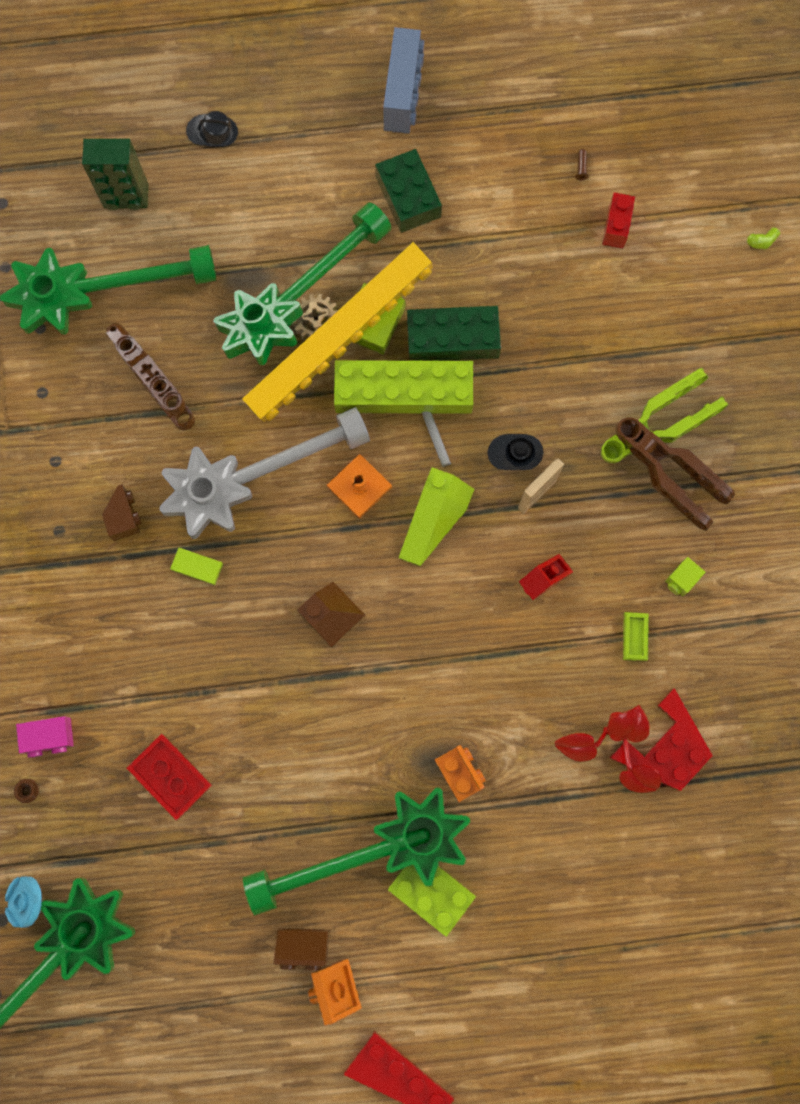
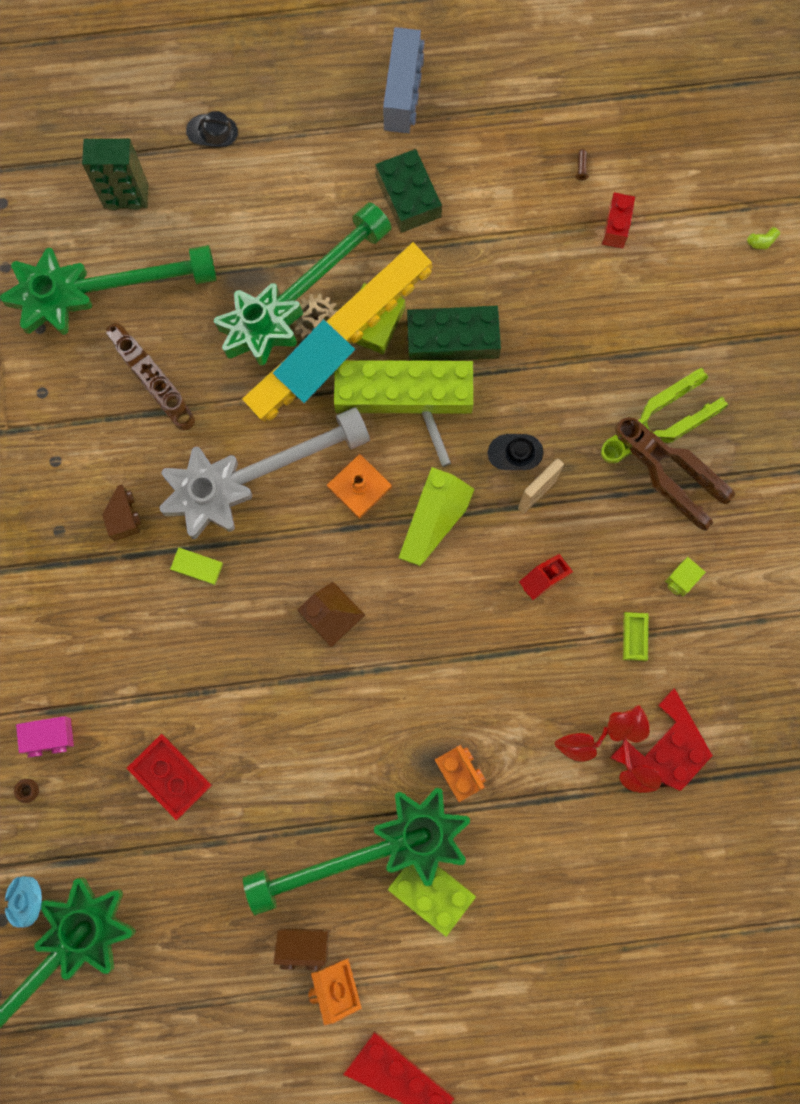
none -> teal window [273,319,356,403]

